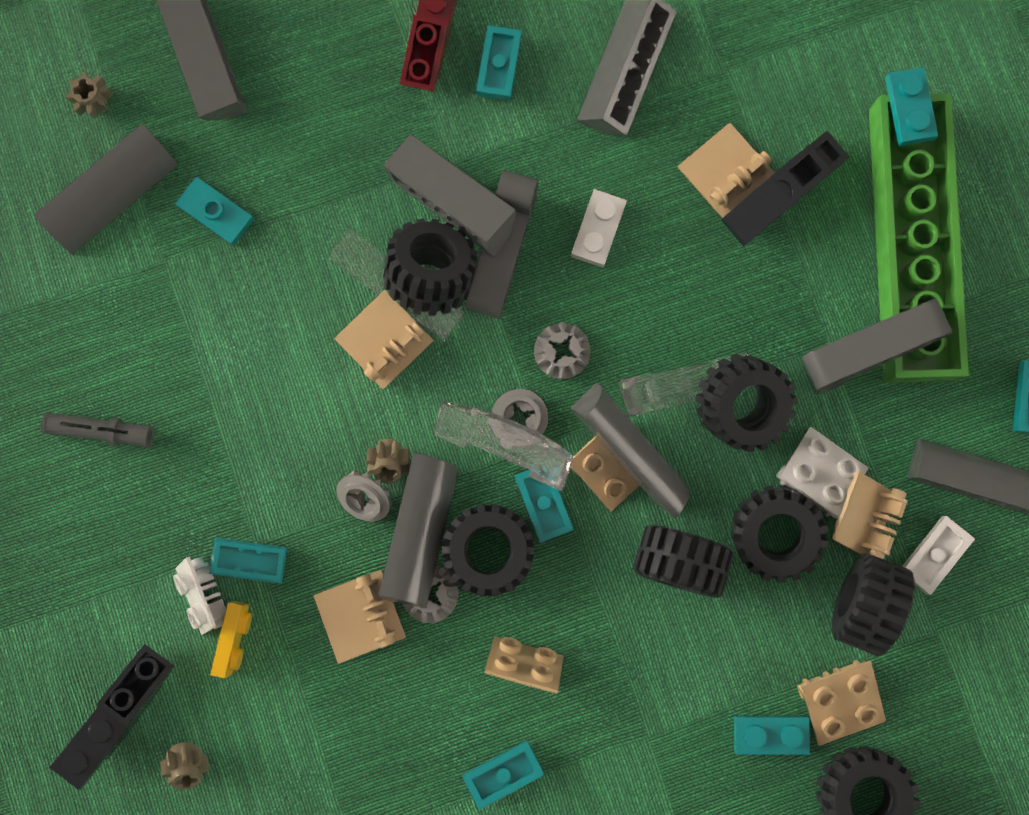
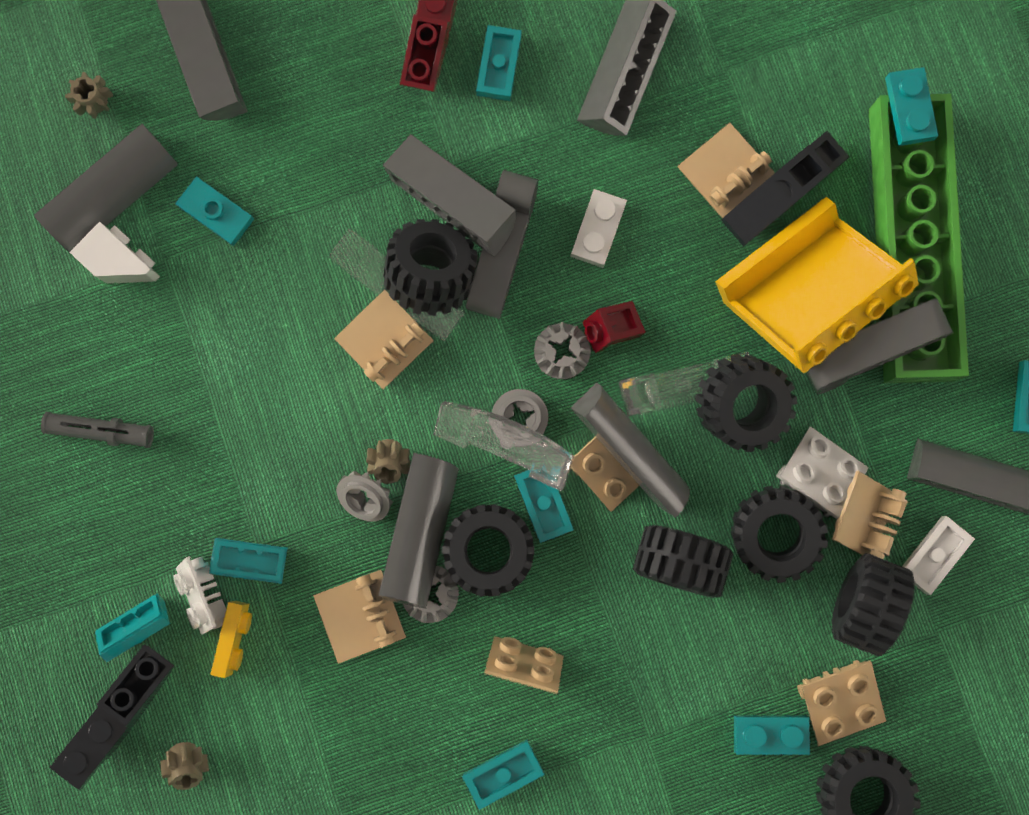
none -> white slope [70,222,160,283]
none -> teal plate [95,593,170,662]
none -> dark red bracket [583,300,646,353]
none -> yellow panel [715,197,919,373]

